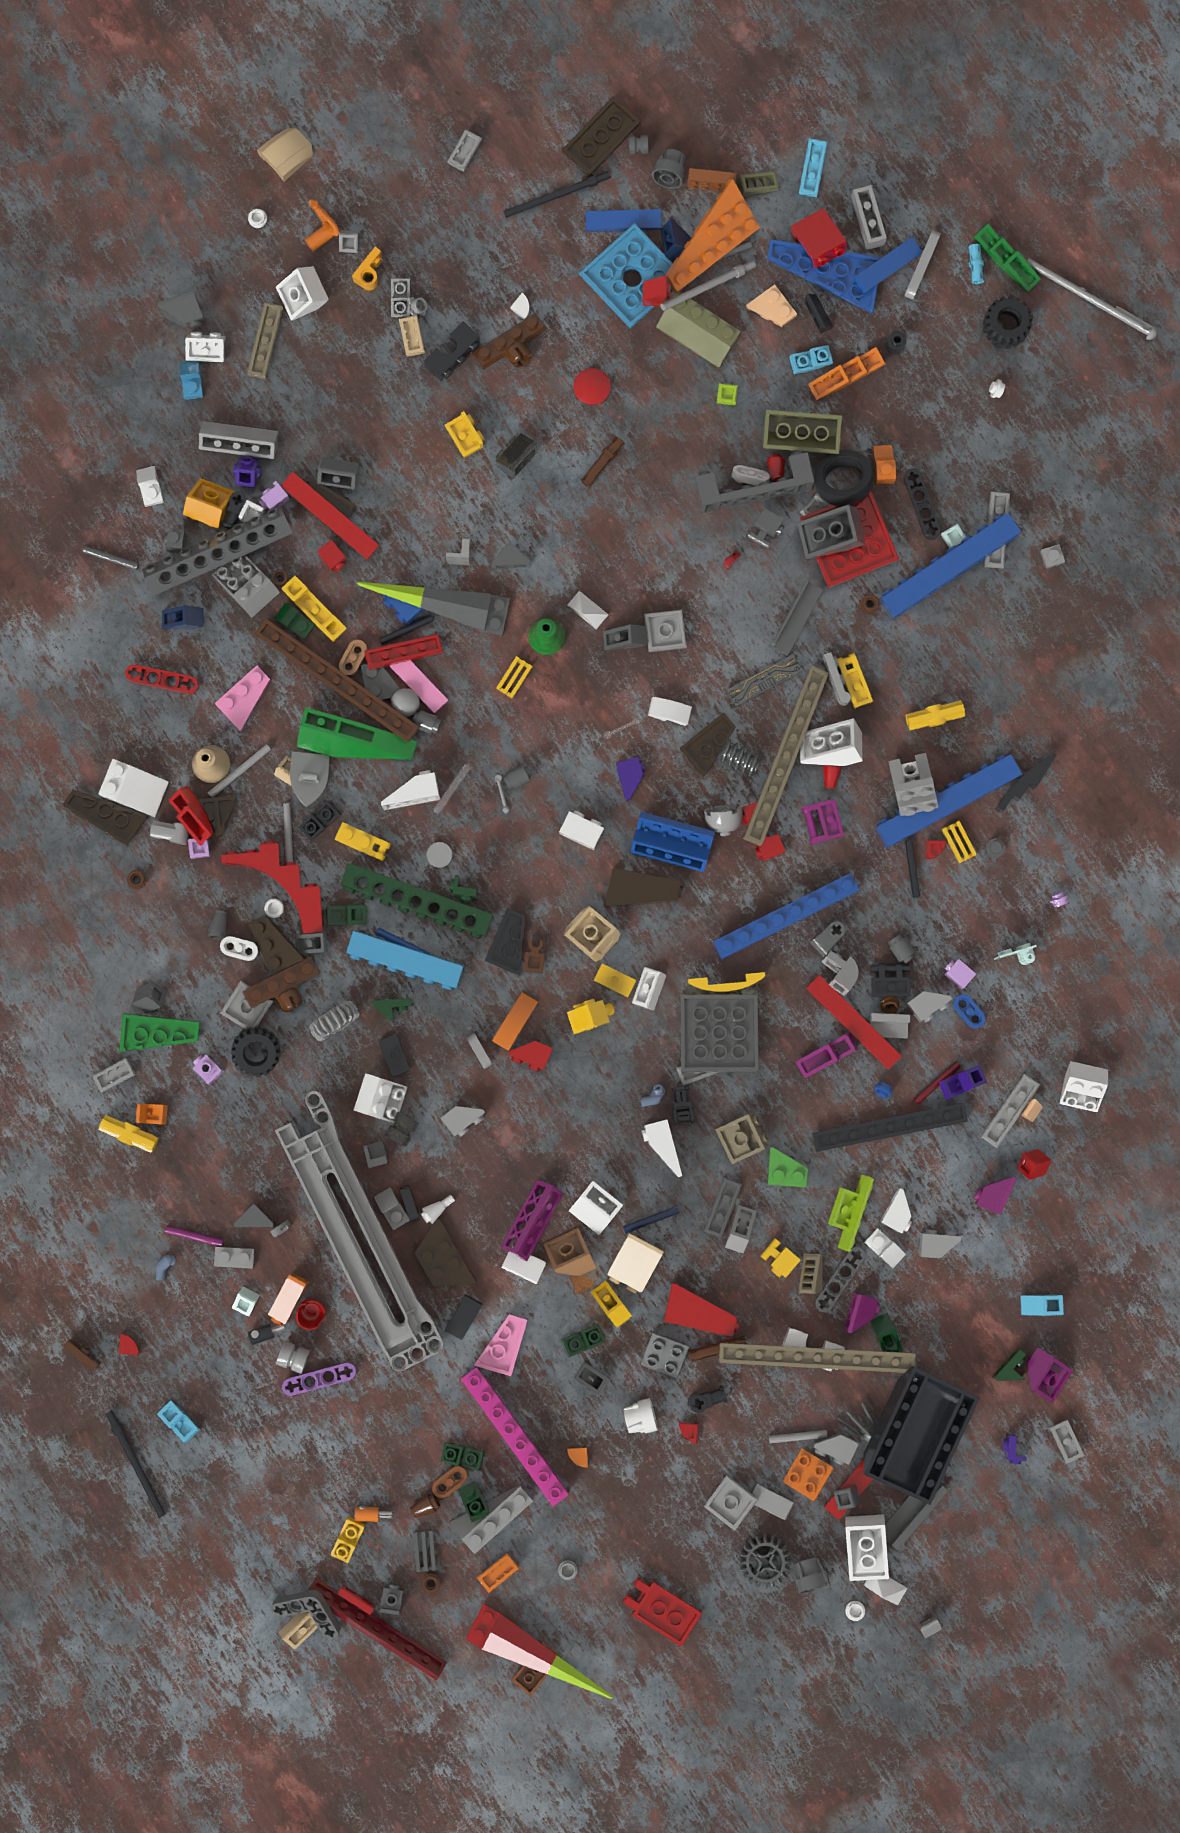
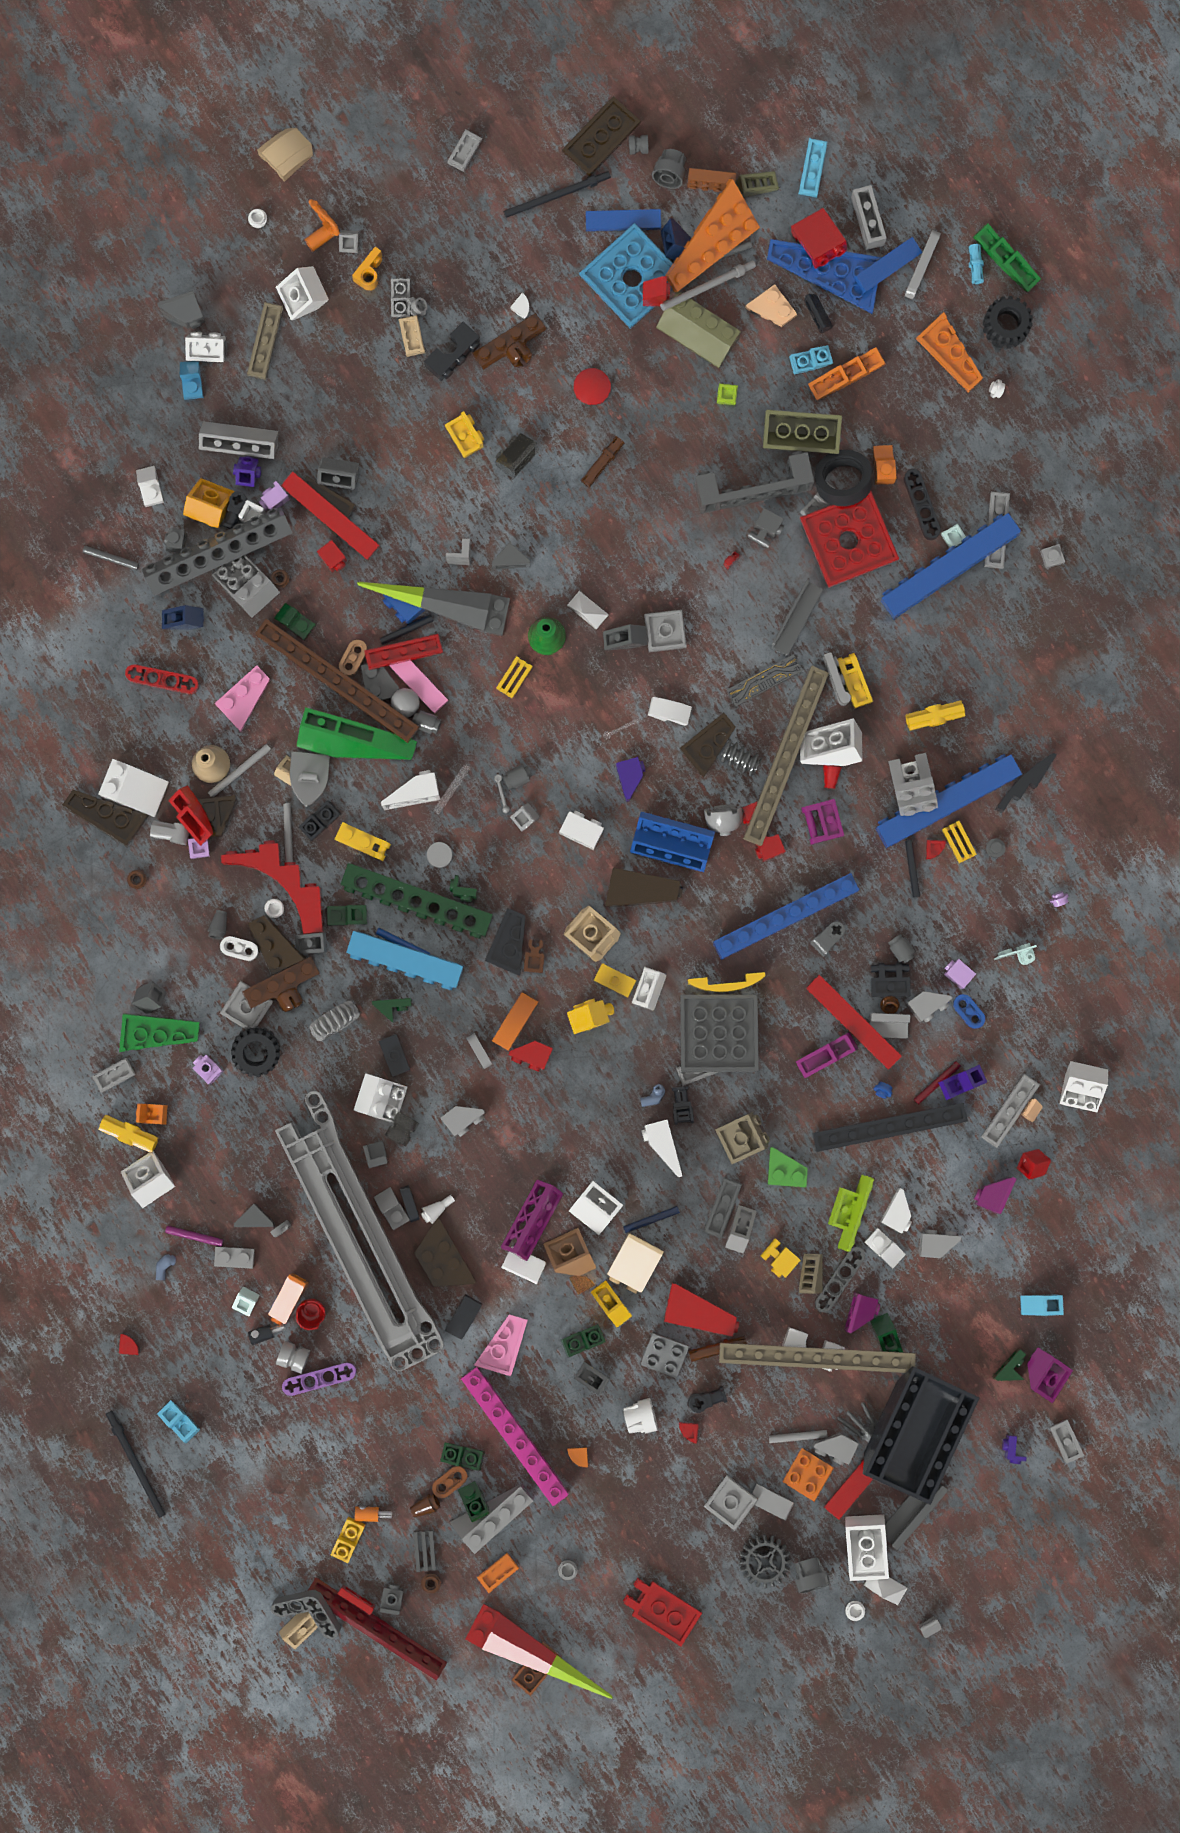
reddish brown plate [63,1339,100,1370] -> none
yellow slope [281,576,347,642] -> none
white plate [732,465,770,486] -> none
red cone [766,454,785,483] -> none
dark grey slope [797,505,866,559] -> none
light grey brick [822,951,859,996] -> none
dark grey slope [833,1485,861,1510] -> none
reddish brown plate [860,594,880,614] -> none
black brick [886,331,907,355] -> none
light grey bar [1027,258,1157,340] -> none
none -> white slope [121,1151,175,1208]
none -> light grey slope [510,803,540,832]
none -> orange wing [916,312,983,393]

